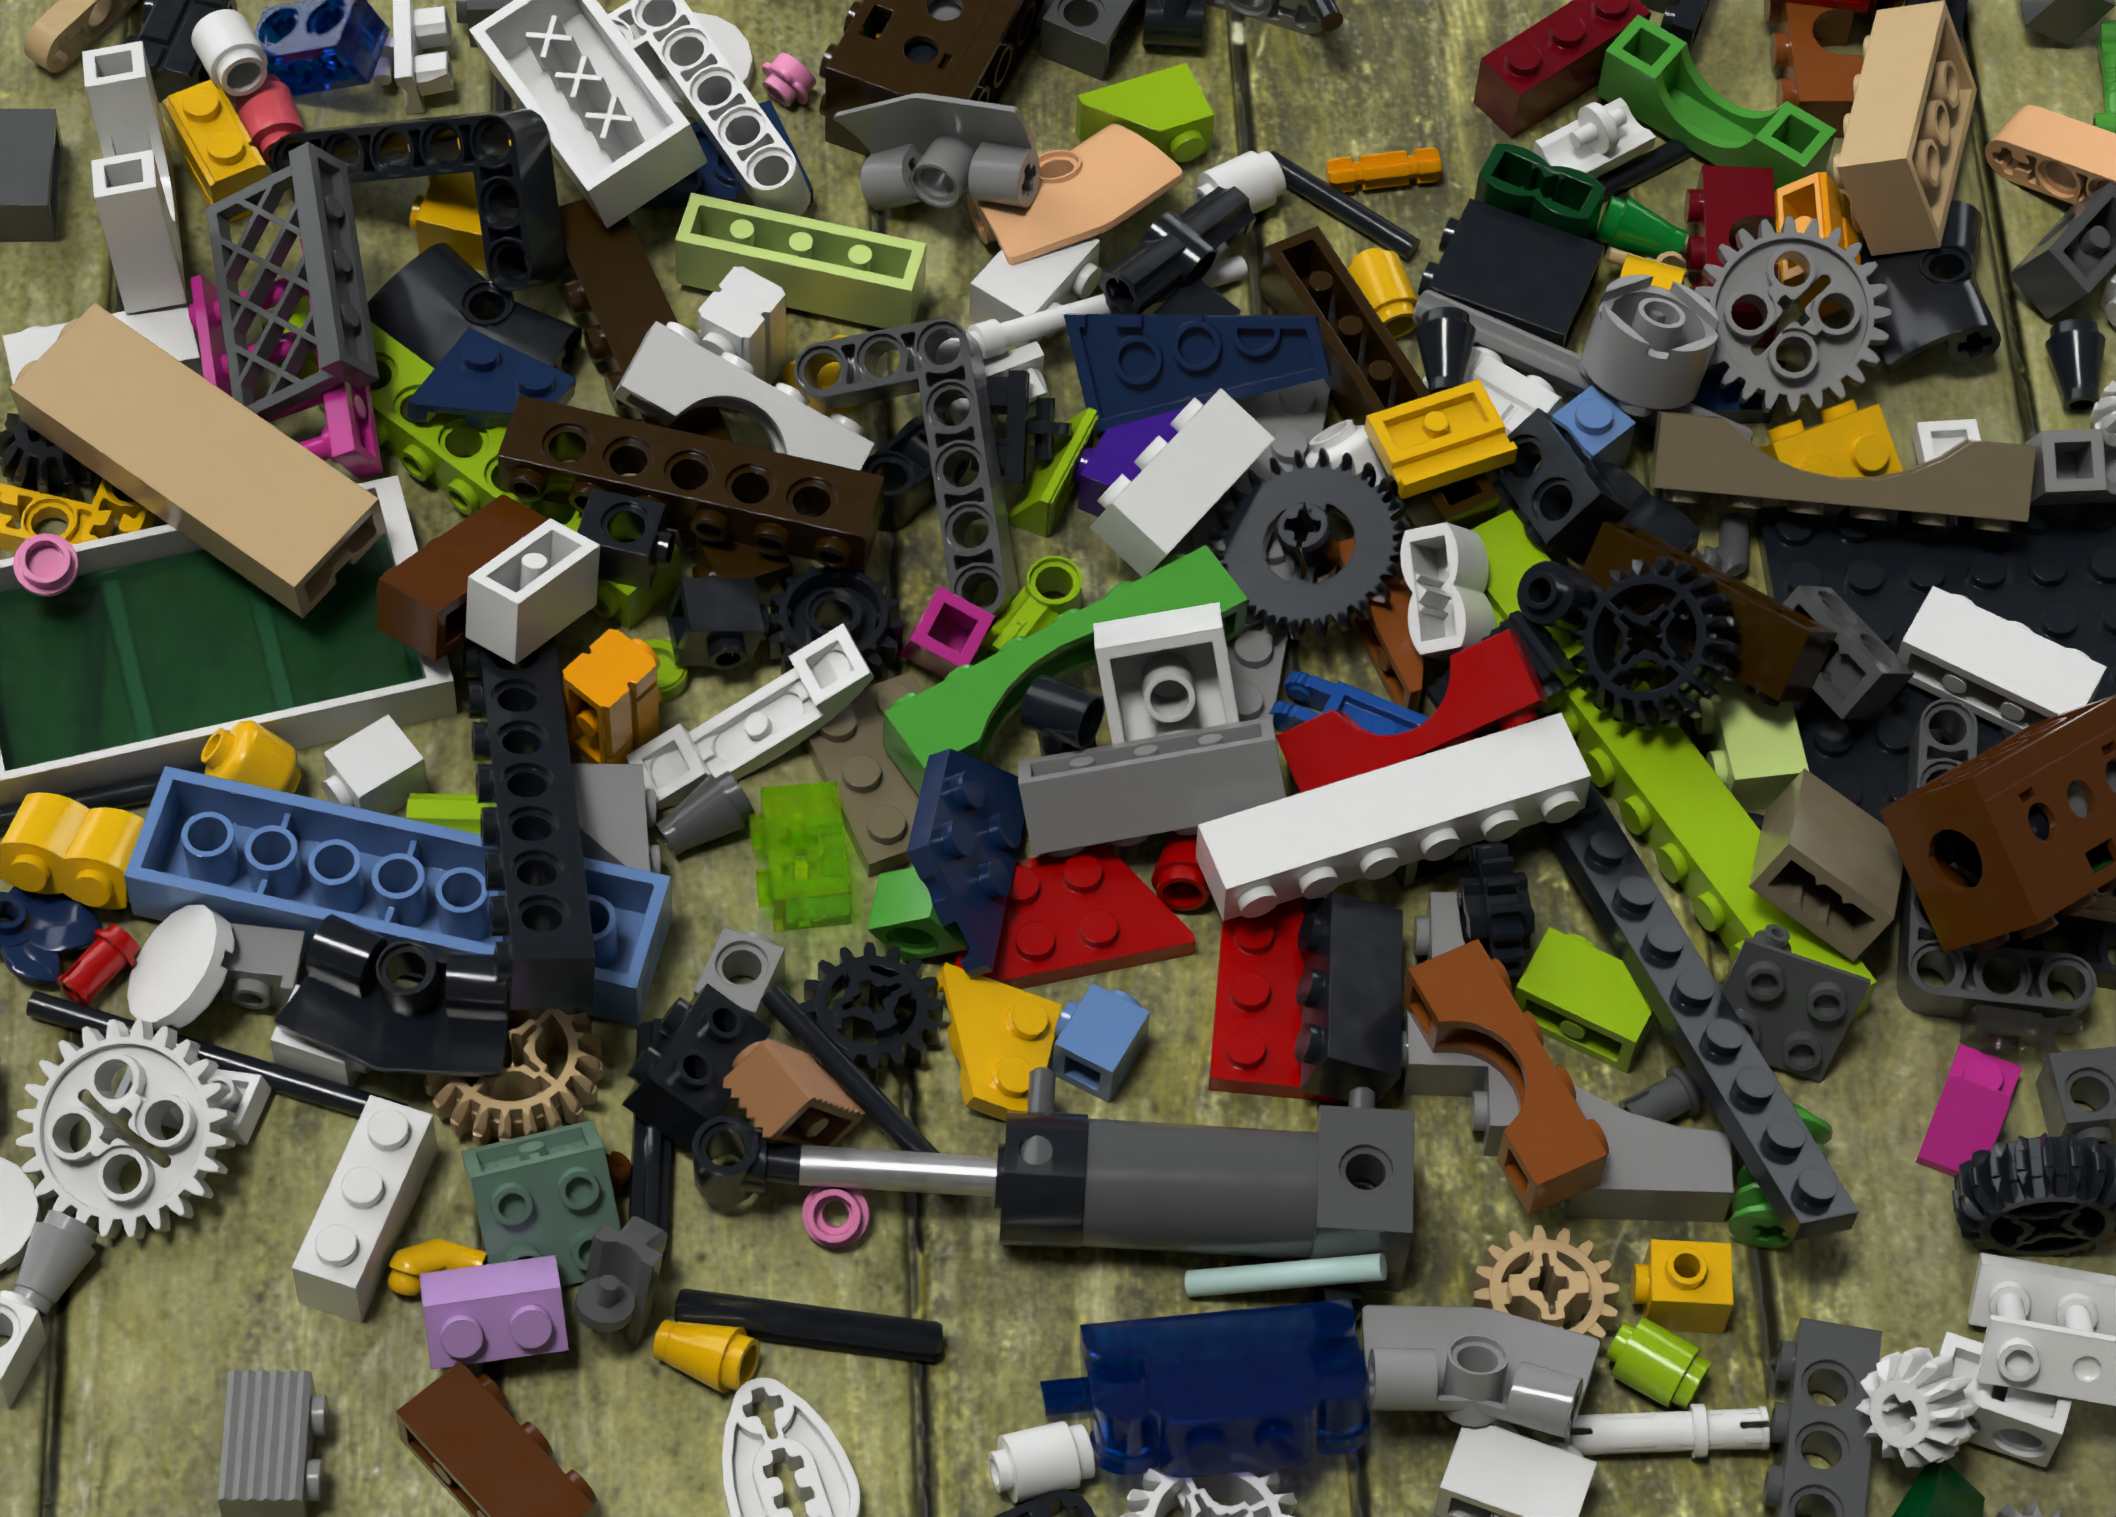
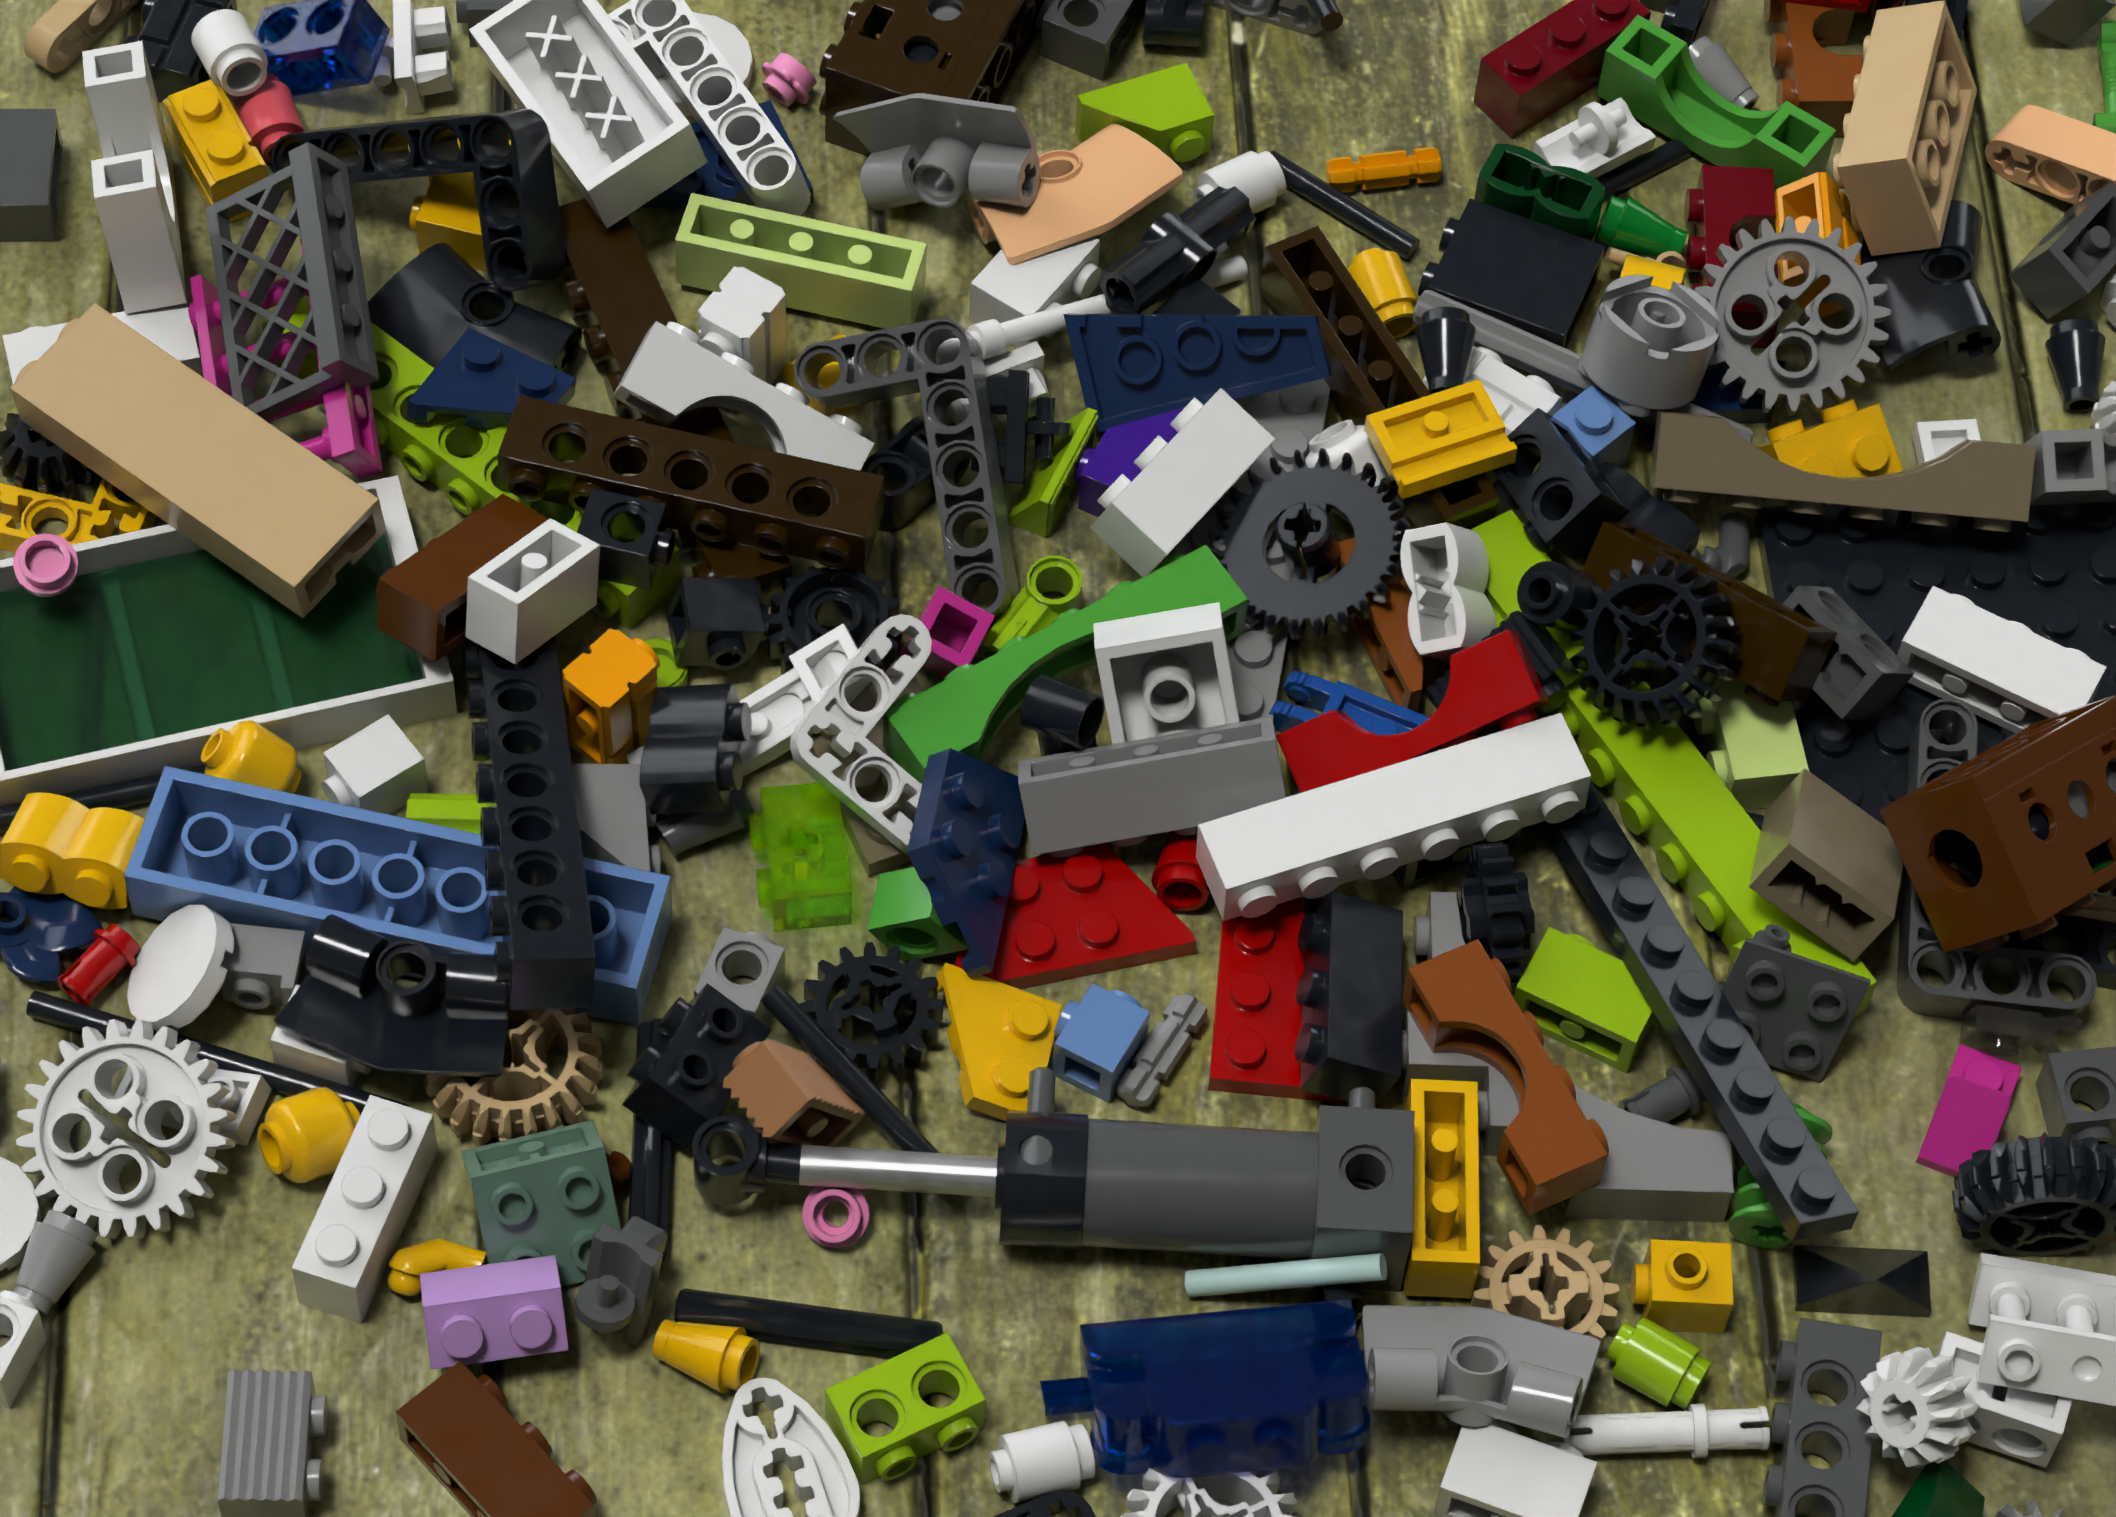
none -> yellow head [258,1087,360,1183]
none -> black brick [639,683,752,815]
none -> white beam [790,614,932,854]
none -> lime brick [825,1332,986,1485]
none -> light grey axle [1116,993,1207,1109]
none -> yellow brick [1404,1079,1480,1298]
none -> light grey cone [1688,36,1760,110]
none -> black slope [1792,1245,1931,1317]

